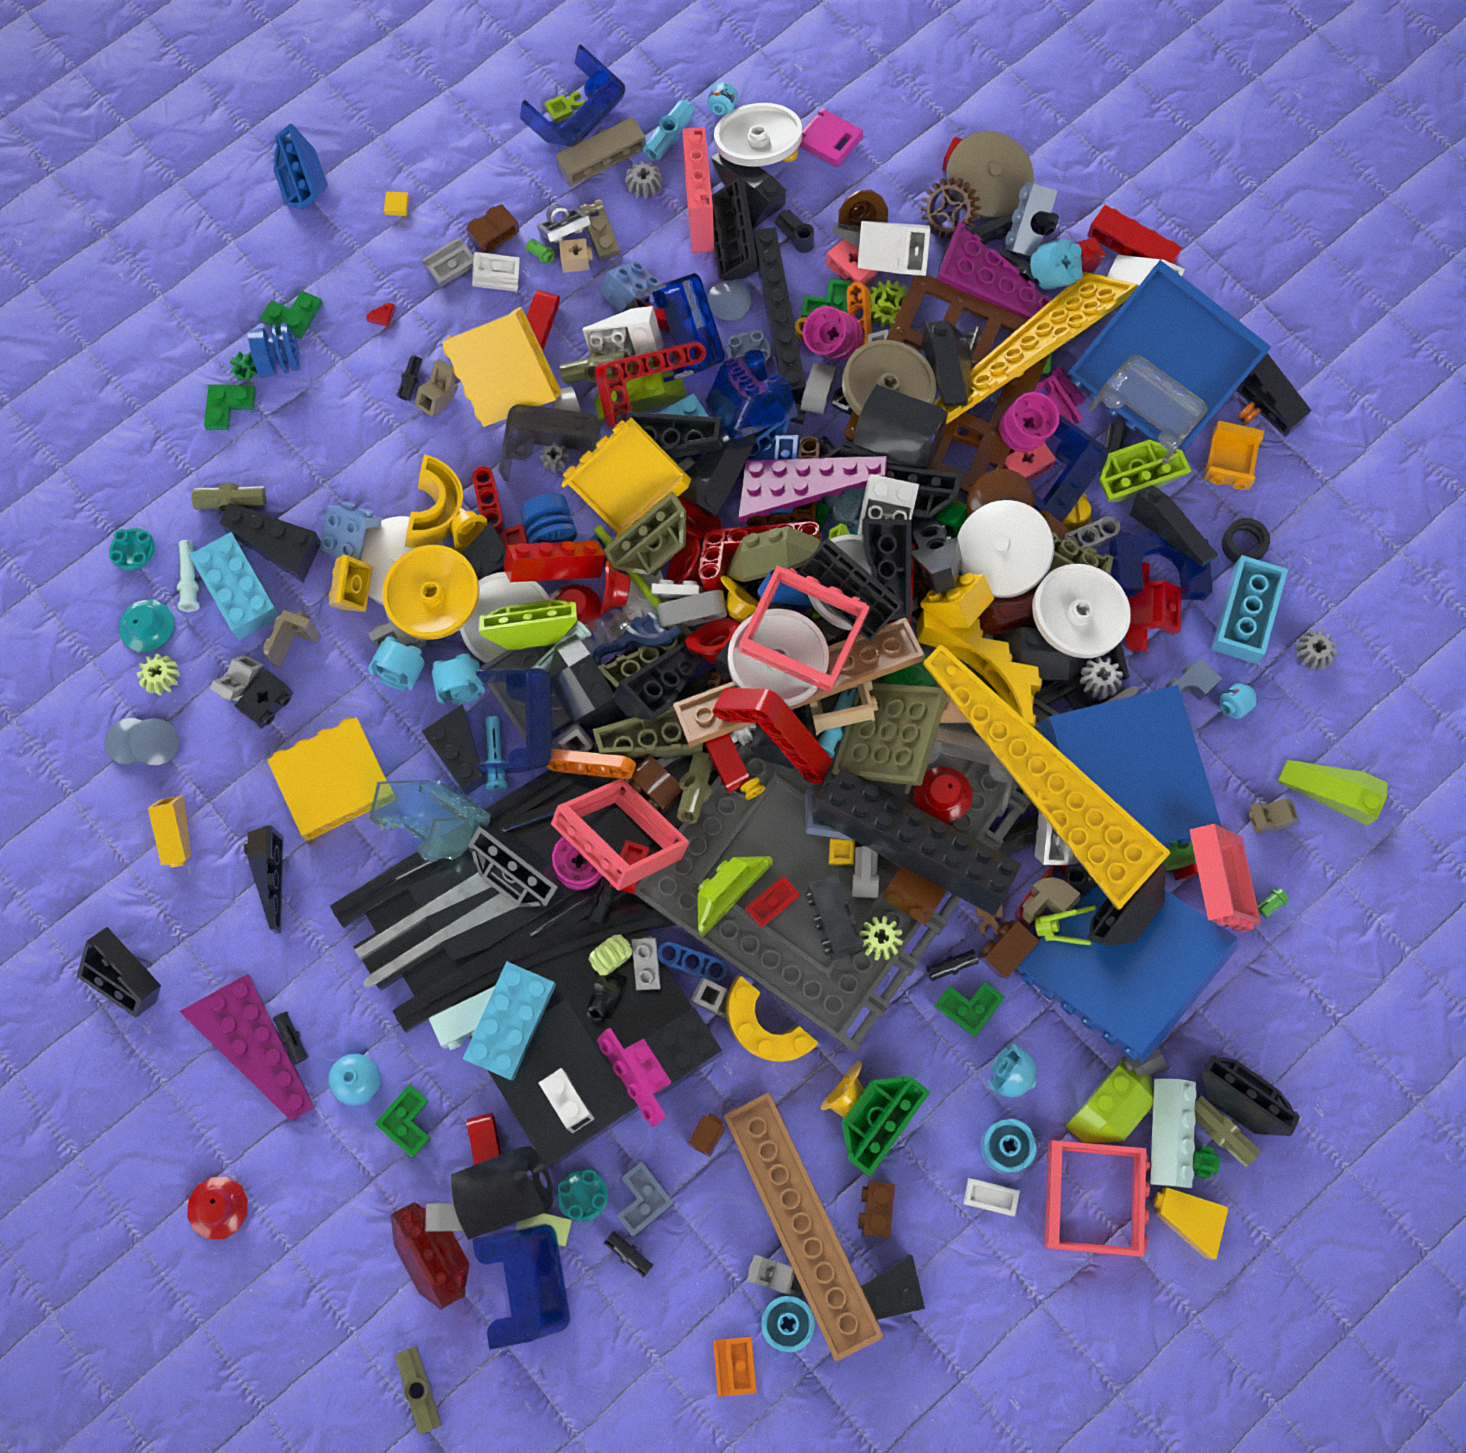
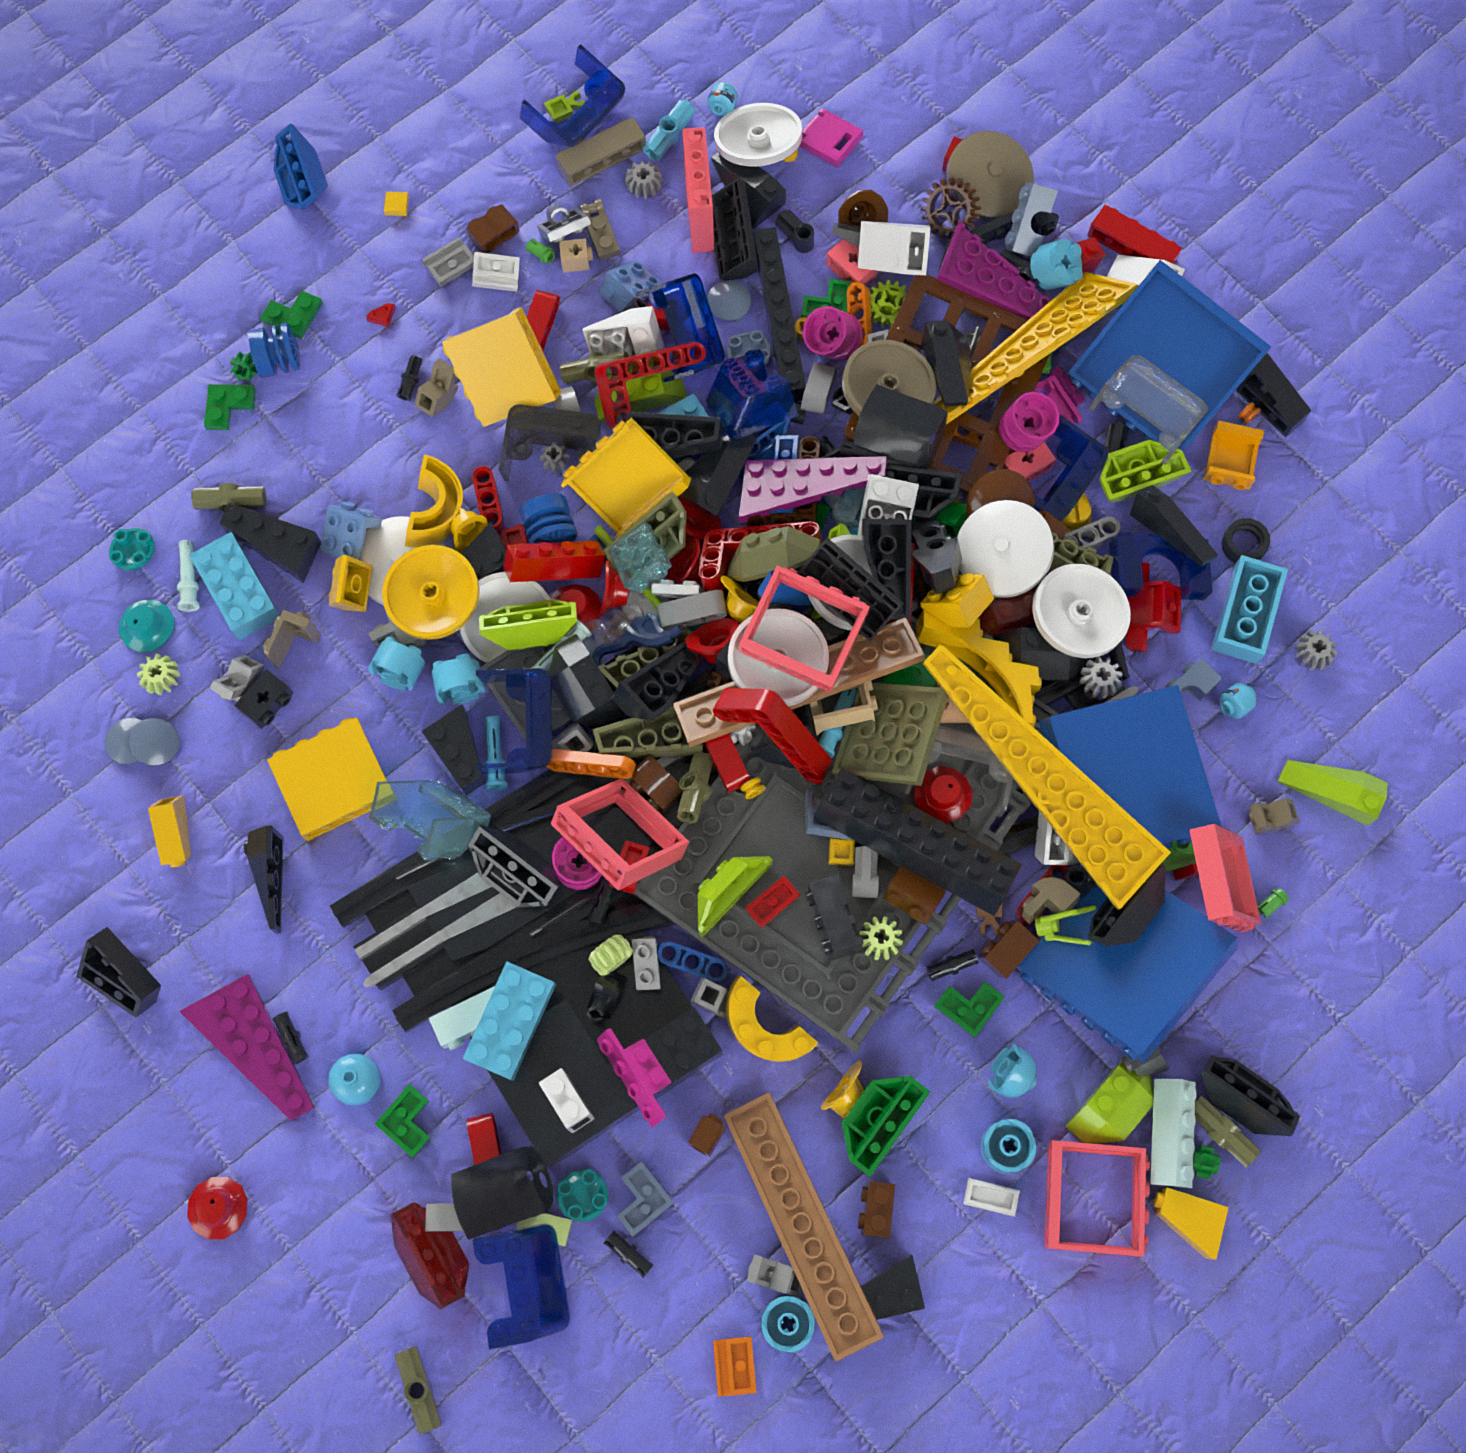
none -> clear light blue plate [609,523,672,592]

